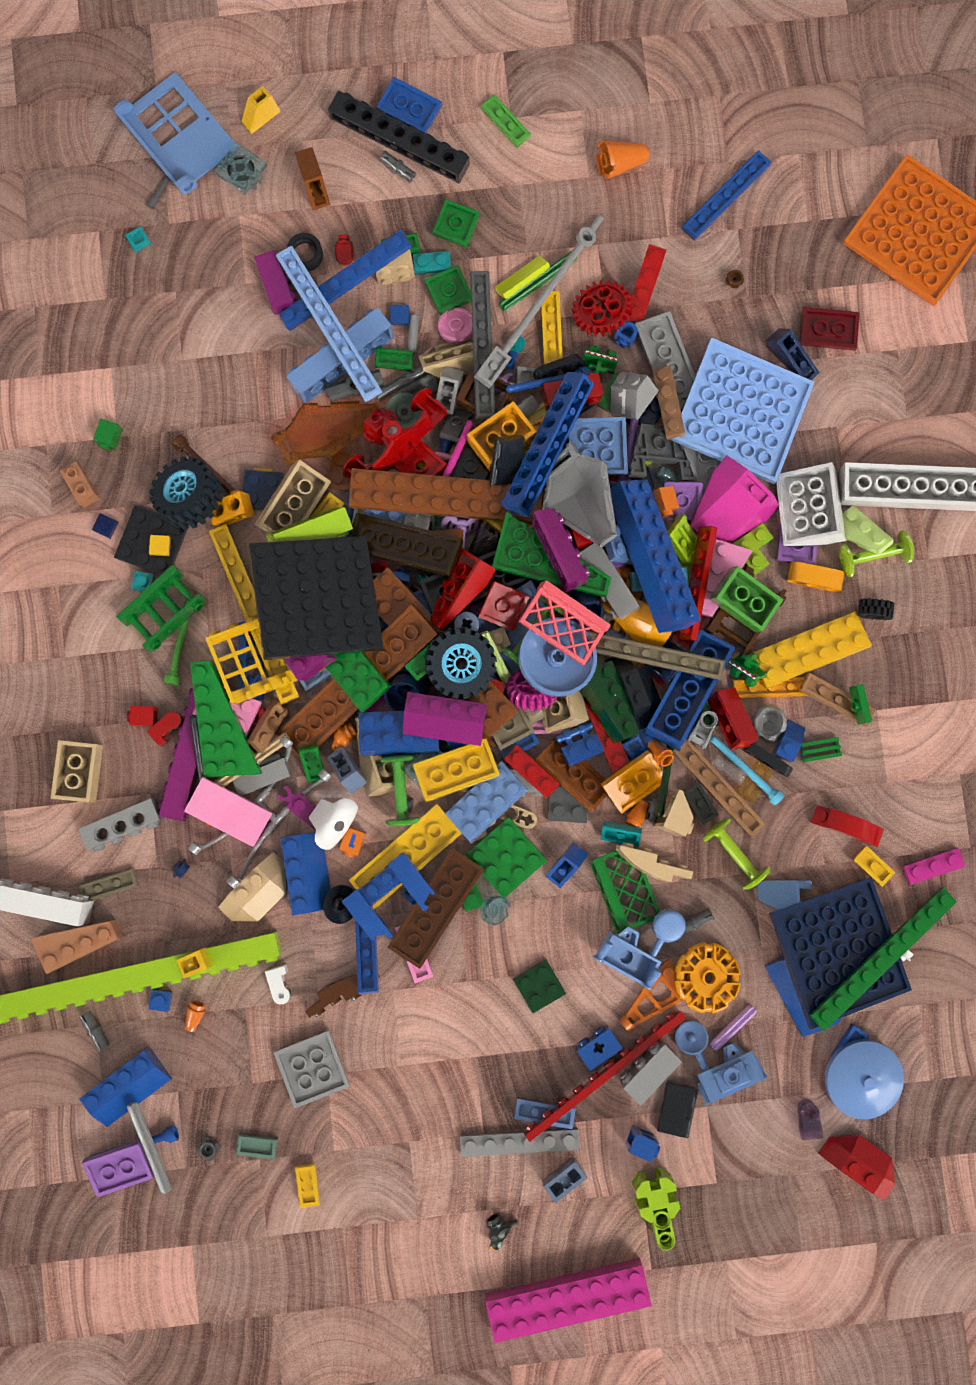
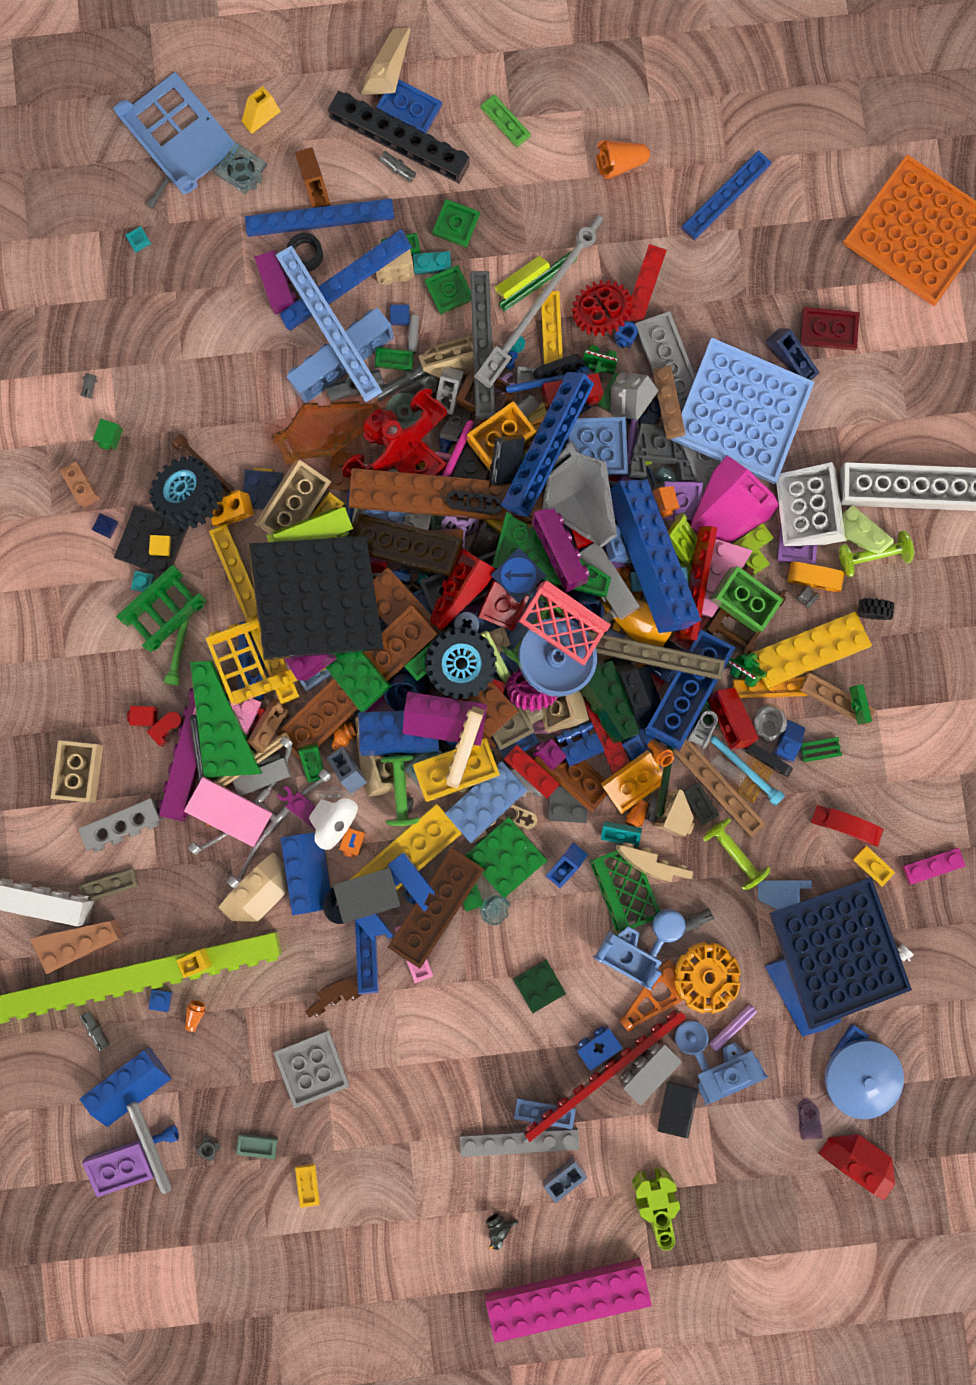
dark blue plate [172,859,190,878] -> none
white leg [265,964,292,1004] -> none
red arm [335,234,353,266] -> none
bright pink tile [438,308,472,344] -> none
blue brick [625,1125,660,1162] -> none
reddish brown plate [726,270,744,288] -> none
green plate [809,887,957,1031] -> none
none -> dark grey pin [80,373,98,399]
none -> blue plate [245,198,394,237]
none -> dark grey tile [333,868,401,924]
none -> tan wedge [361,27,410,95]
none -> black beam [446,490,502,515]
none -> piece [446,706,485,789]
none -> piece [491,547,546,603]
none -> magenta bracket [532,739,567,770]
none -> dark grey wheel [796,585,820,609]

